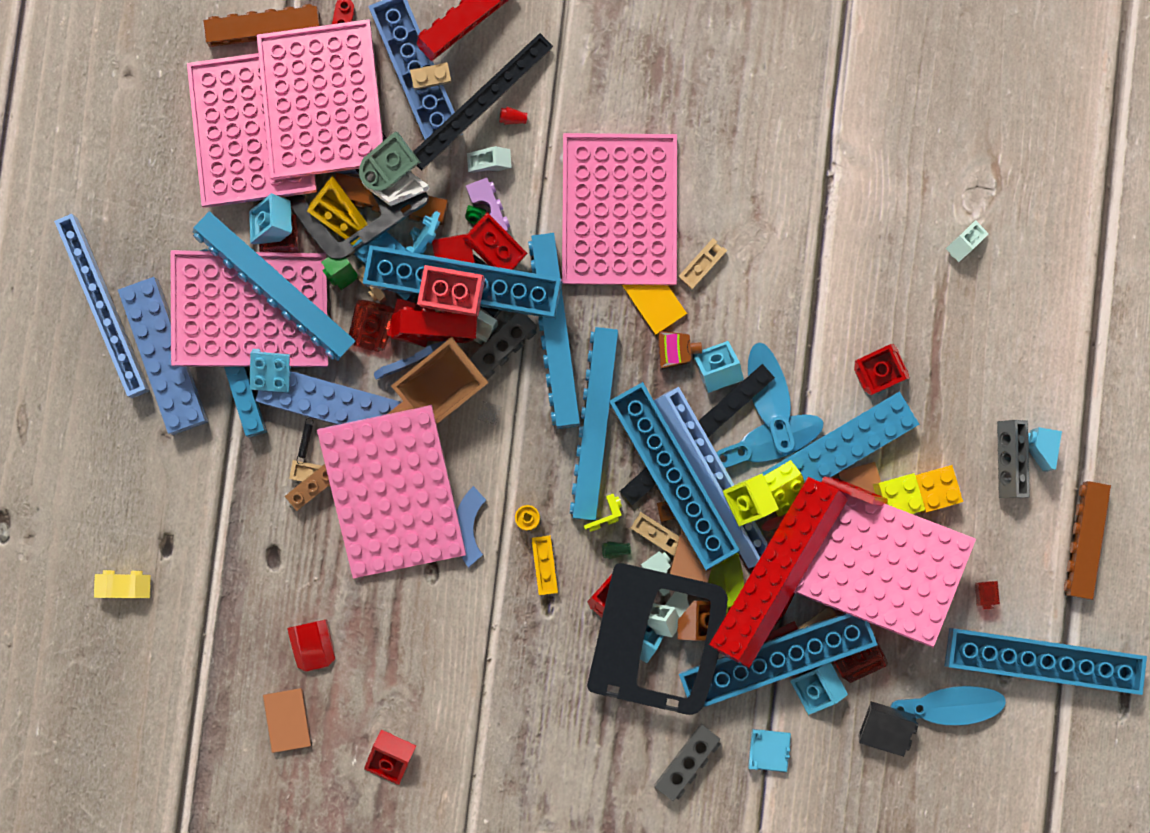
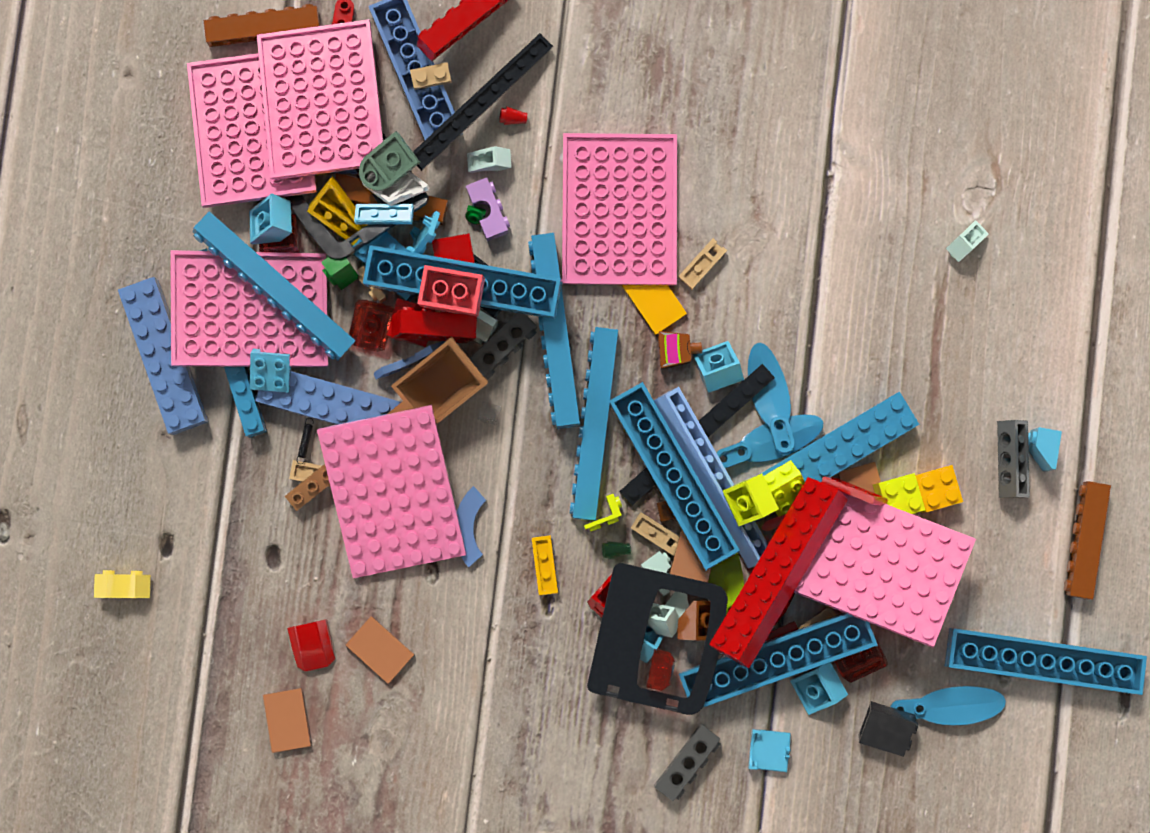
light blue brick [54,214,150,399] -> none
red slope [364,730,416,785] -> none
red tile [462,212,528,270] -> none
yellow wheel [515,505,540,531] -> none
red slope [854,343,910,395] -> none
clear red brick [975,581,1000,609] -> none
none -> nougat tile [346,616,415,684]
none -> tile [354,204,414,224]
none -> clear red slope [646,649,677,691]

